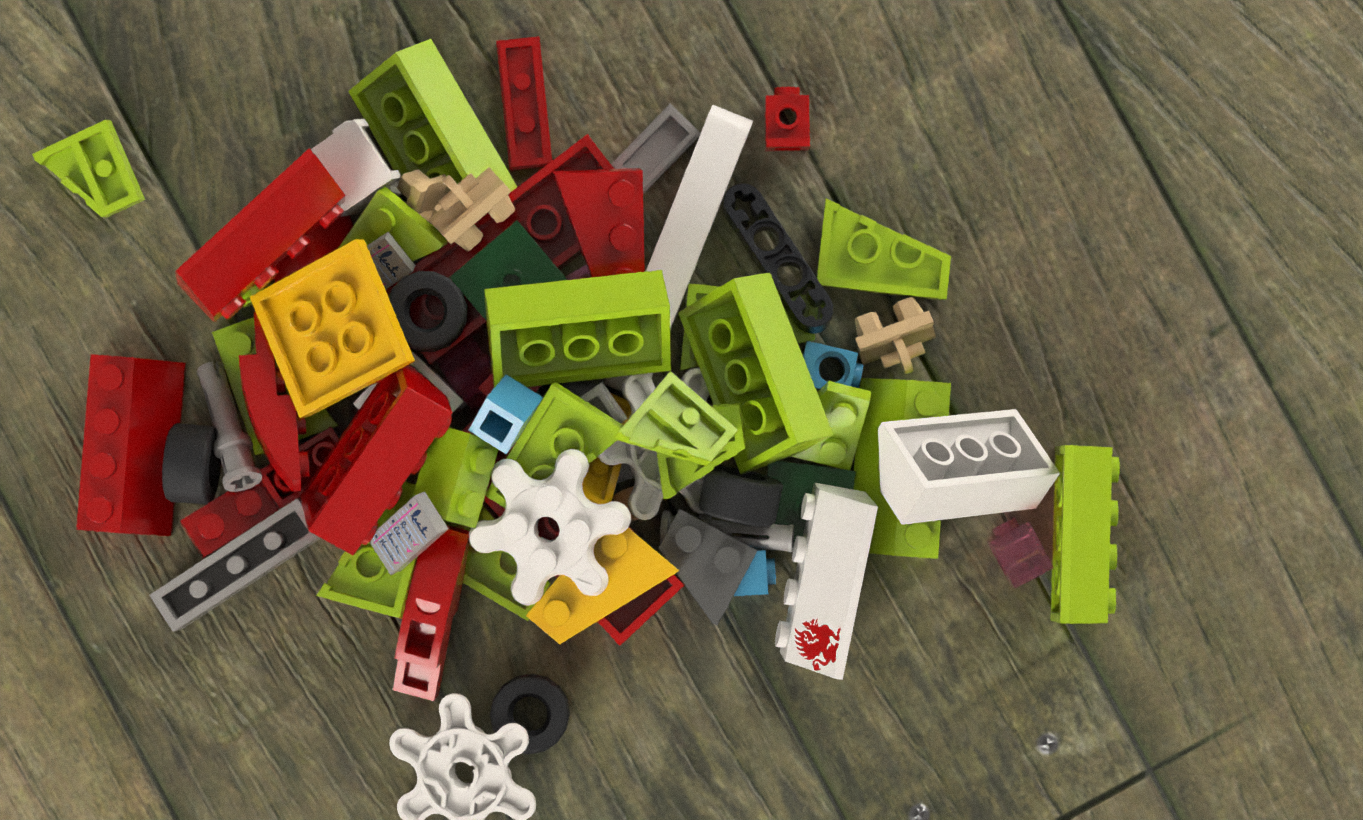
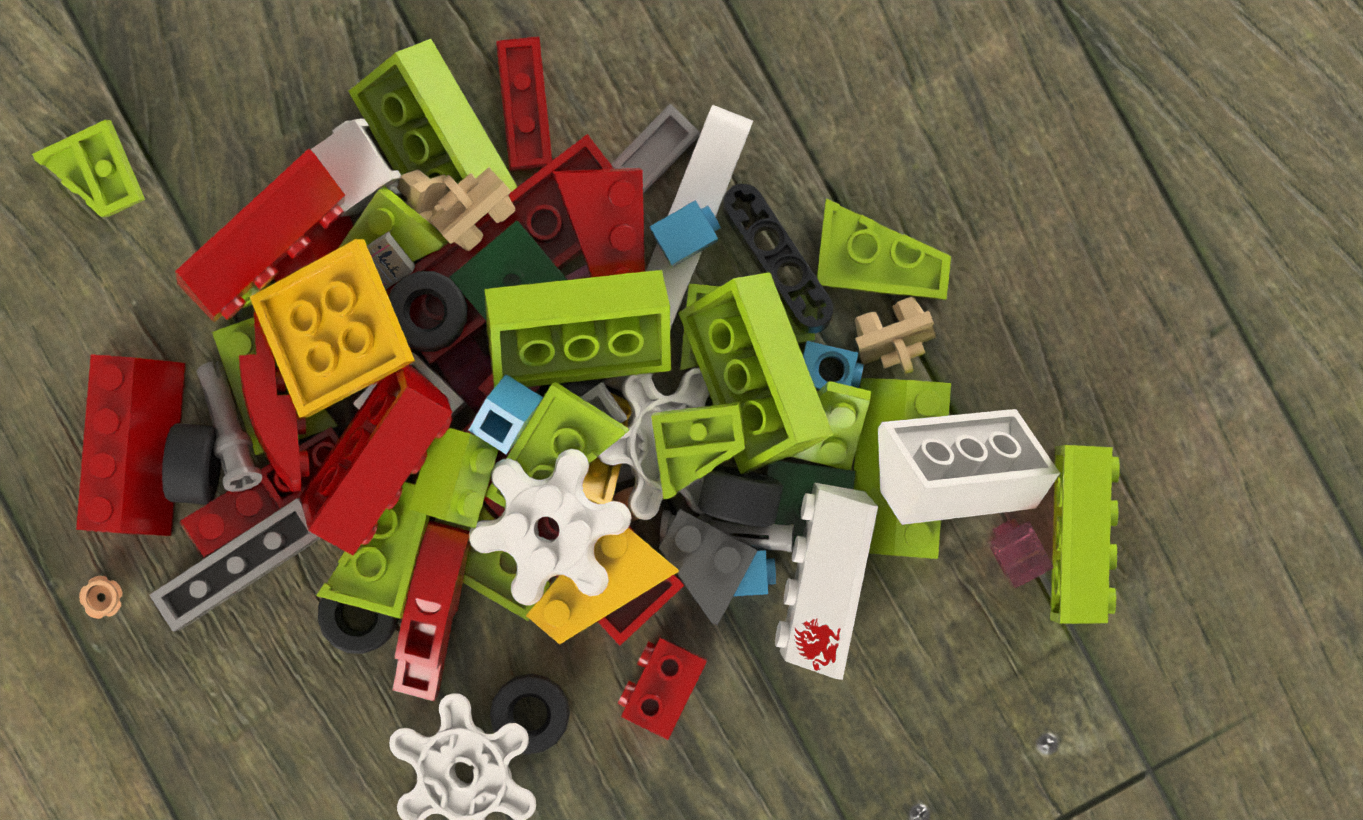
light grey tile [370,492,448,575] -> none
lime wing [614,371,738,466] -> none
red brick [765,87,810,152] -> none
none -> light nougat plate [79,576,123,619]
none -> black tyre [318,598,399,654]
none -> red brick [617,636,707,740]
none -> dark azure brick [650,200,721,268]

